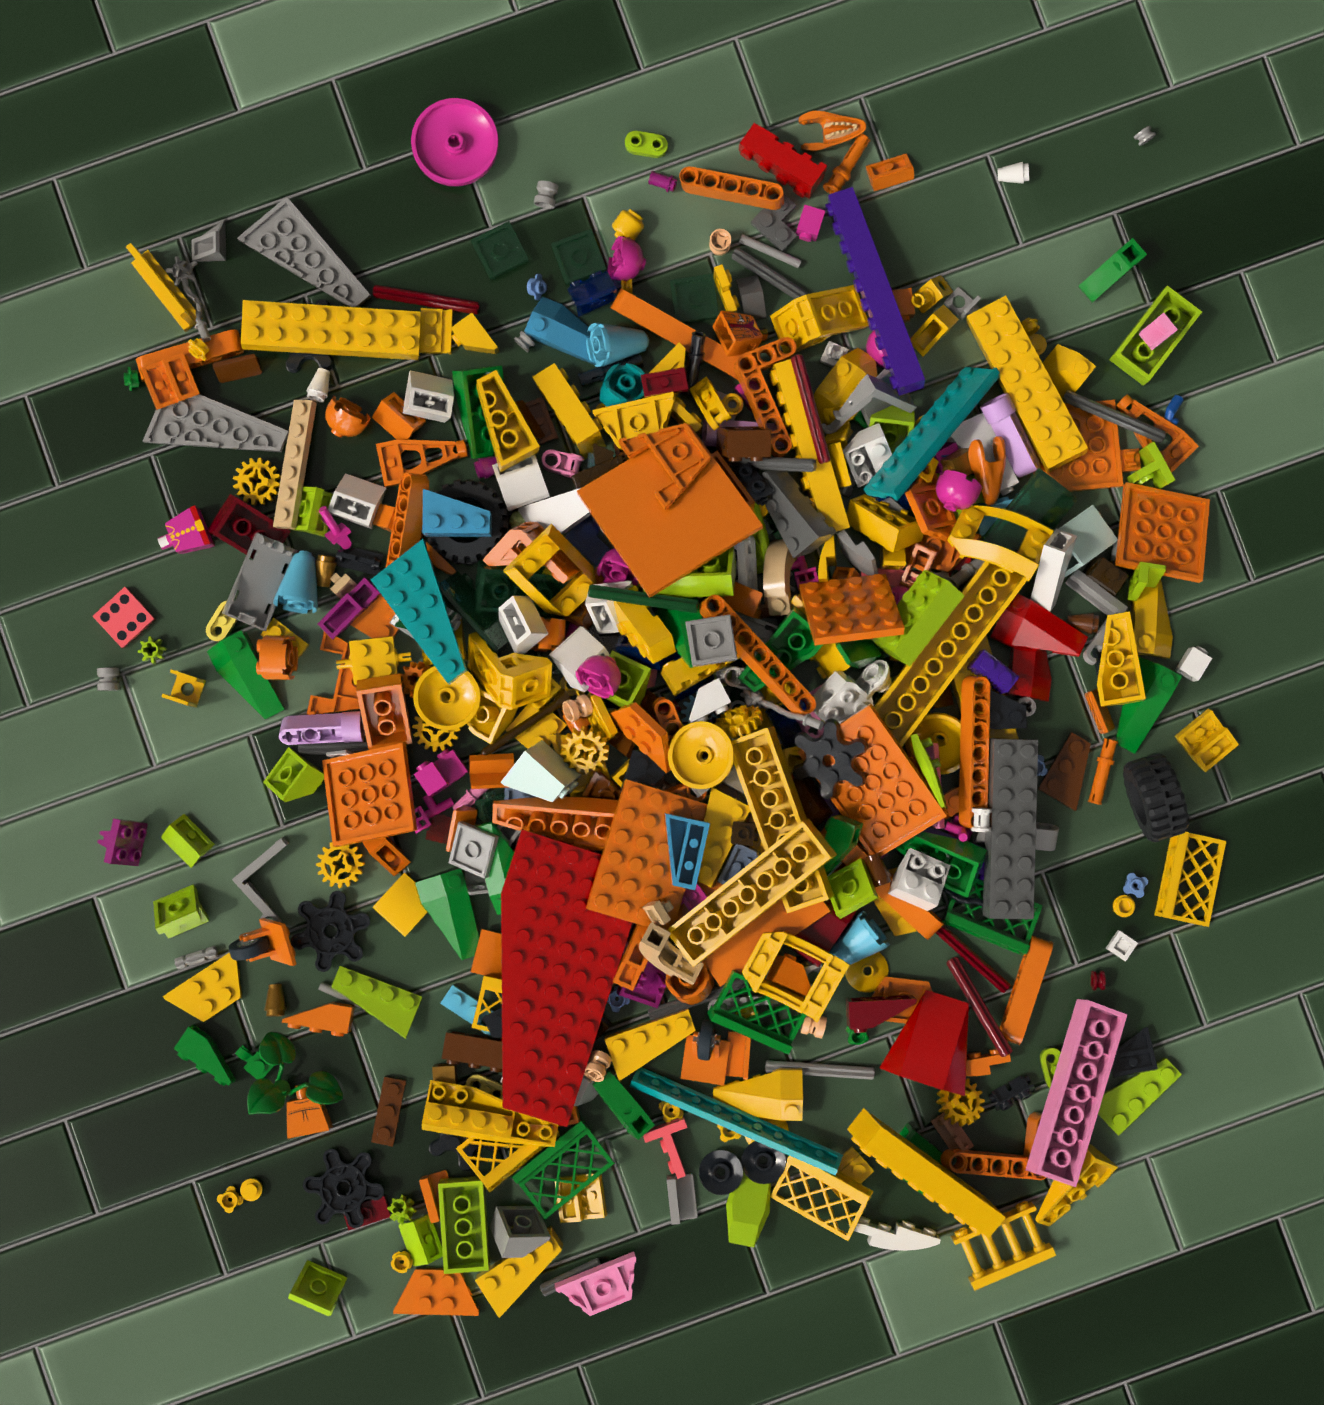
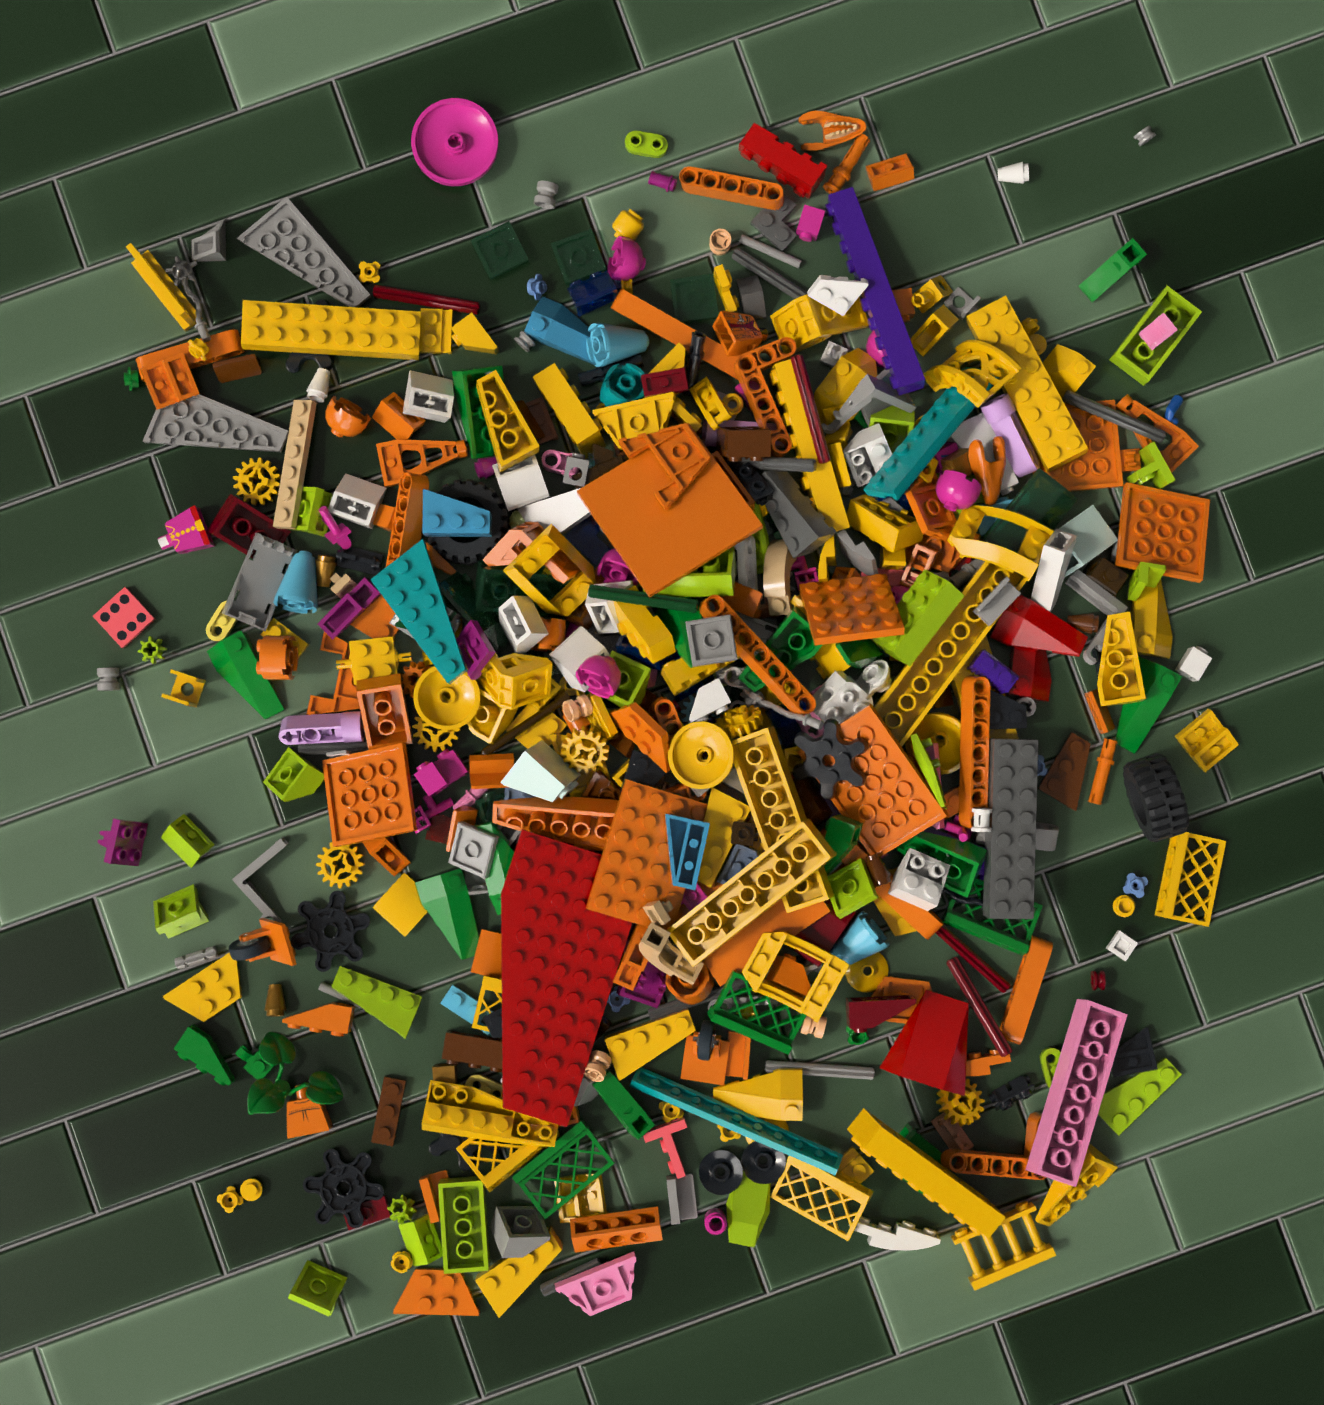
none -> yellow plate [359,261,380,283]
none -> magenta plate [456,620,496,680]
none -> light grey bracket [563,453,589,487]
none -> orange brick [570,1206,663,1253]
none -> dark pink brick [704,1208,727,1235]
none -> white wing [807,275,869,316]
none -> yellow fence [923,340,1021,408]
none -> light grey panel [973,577,1021,626]

